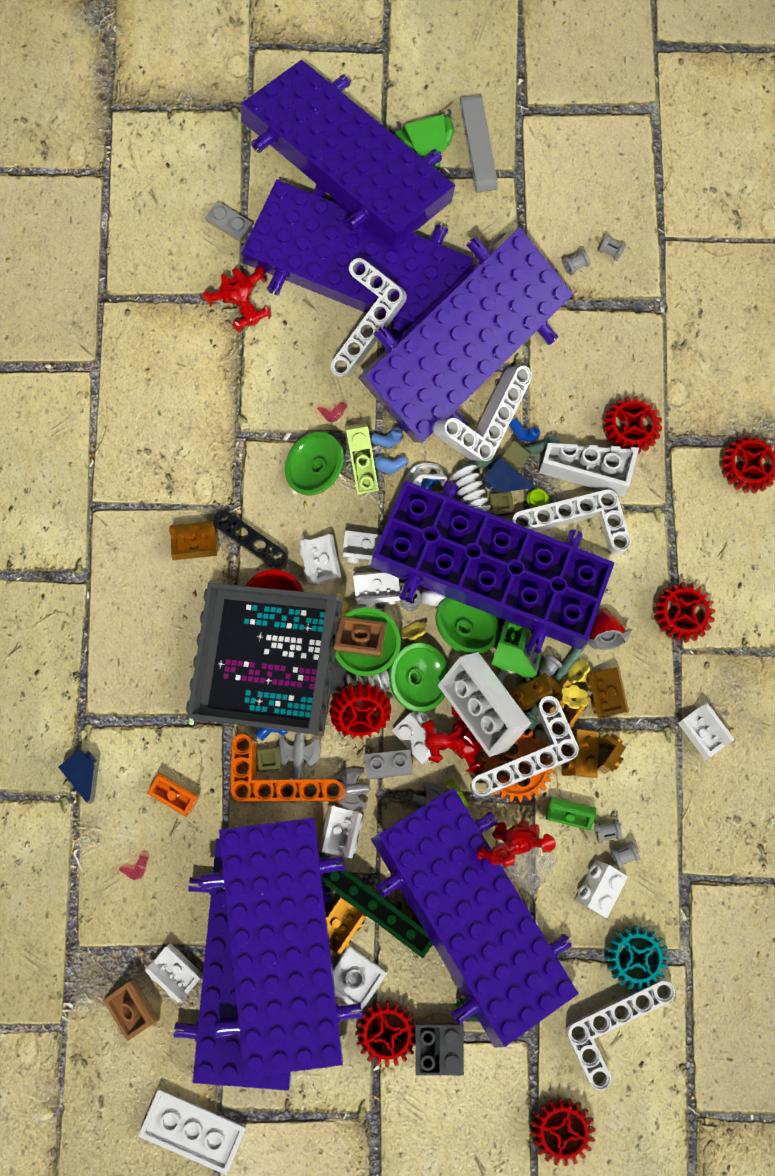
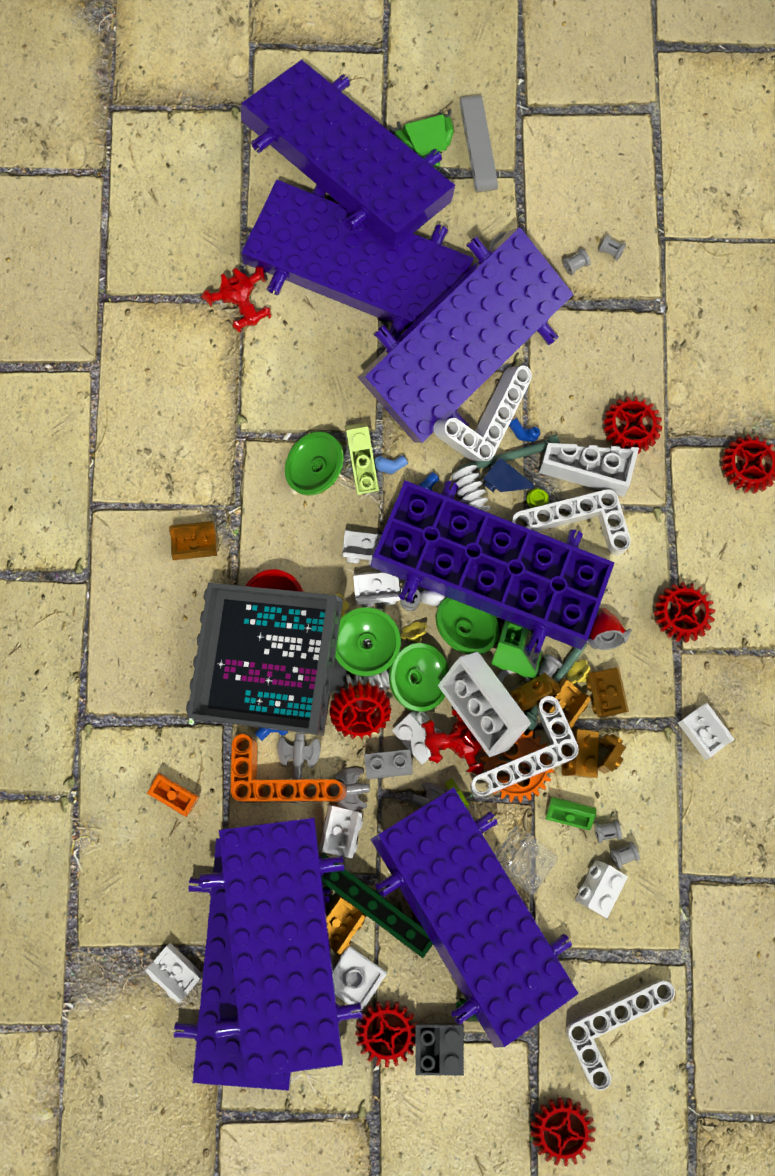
dark blue slope [58,749,98,804] -> none
medium nougat slope [103,980,159,1041] -> none
clear pink animal [119,855,148,880] -> none
white plate [138,1088,247,1175] -> none
light grey plate [205,201,253,242] -> none
black beam [214,511,288,570] -> none
olive tile [256,746,282,772] -> none
white bracket [300,534,341,585] -> none
clear pink animal [318,402,347,422] -> none
white beam [331,258,407,377] -> none
medium nougat slope [334,617,386,658] -> none
medium blue arm [371,427,403,448] -> none
white piece [404,463,447,486] -> none
red piece [476,821,556,867] -> none
olive tile [489,491,515,516] -> none
olive tile [500,441,531,471] -> none
light yellow plant [561,685,589,709] -> none
teal gear [605,925,670,991] -> none

